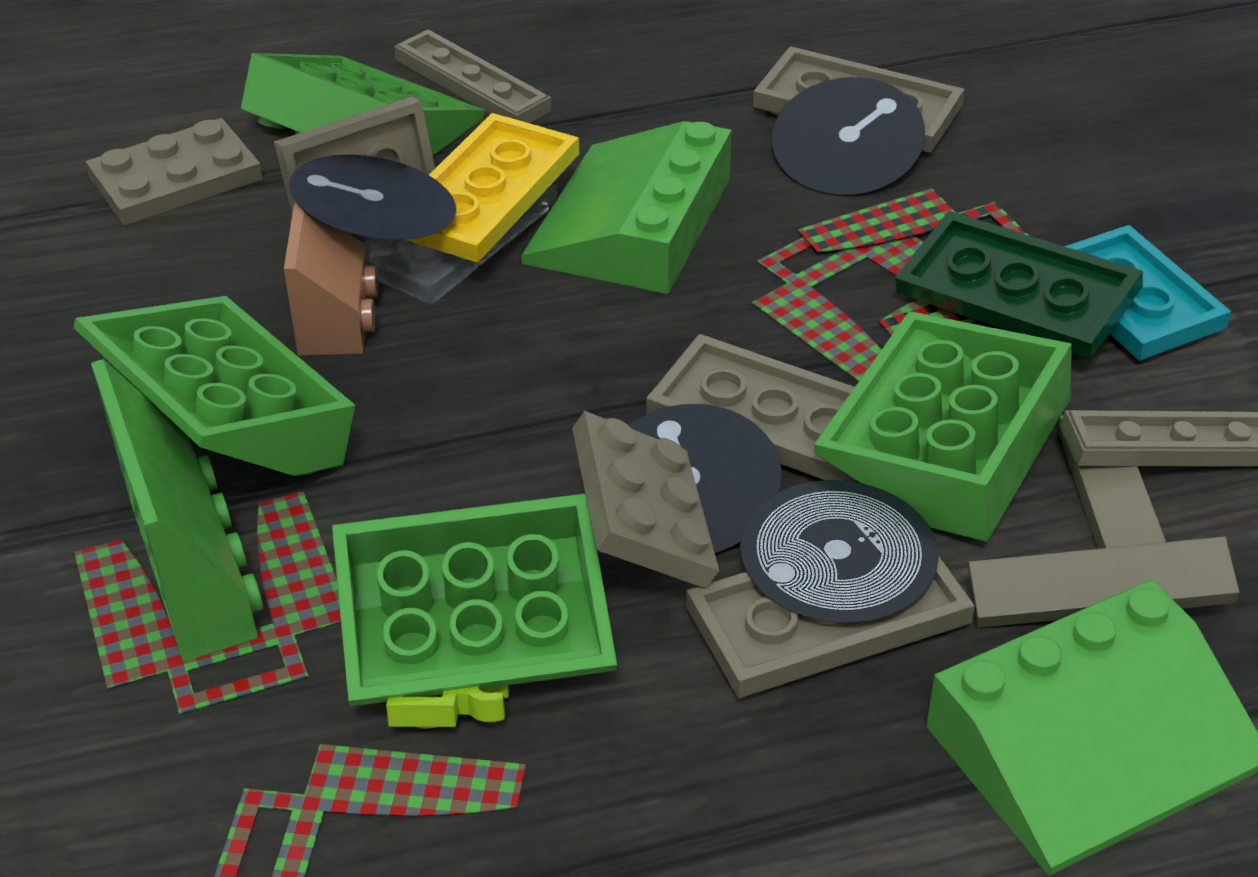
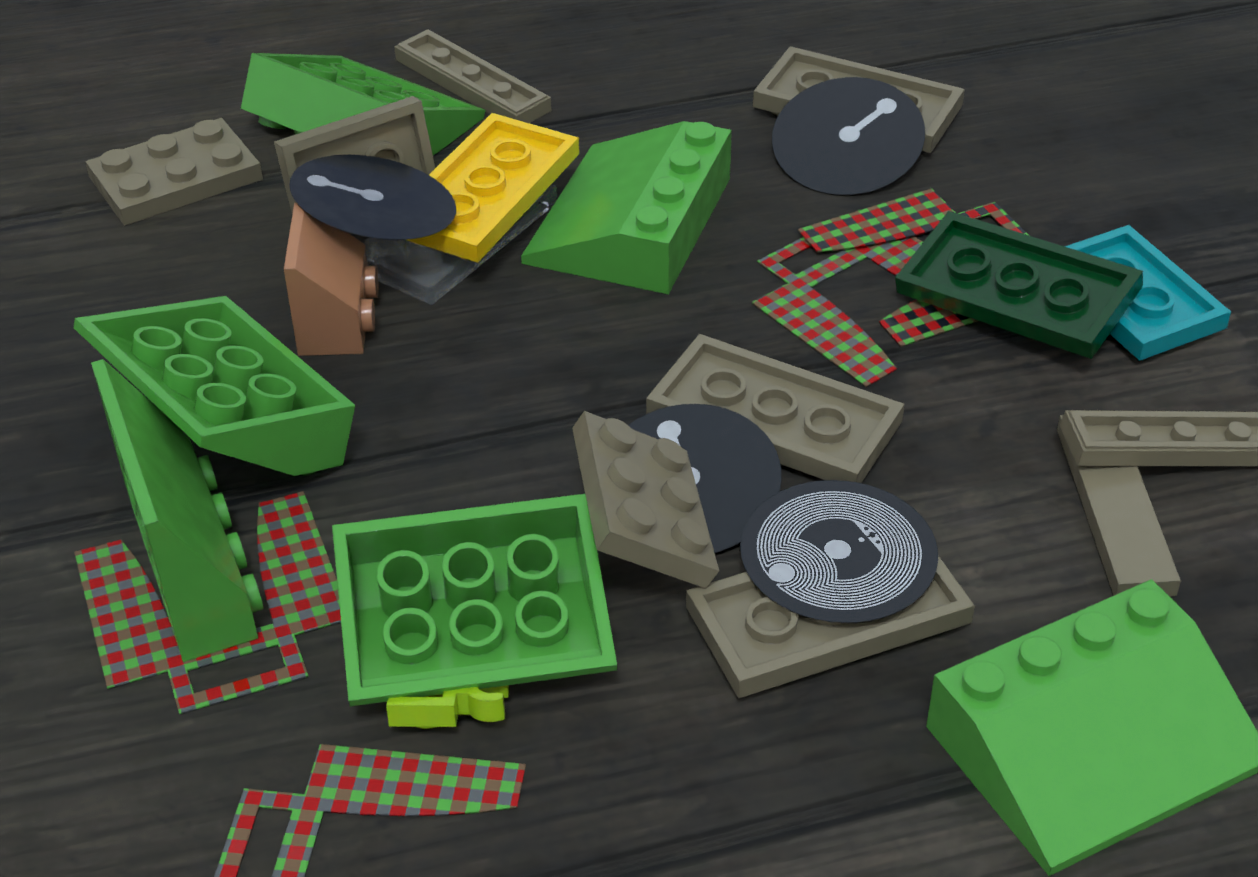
bright green slope [814,311,1071,542] -> none
dark tan tile [968,536,1240,628] -> none

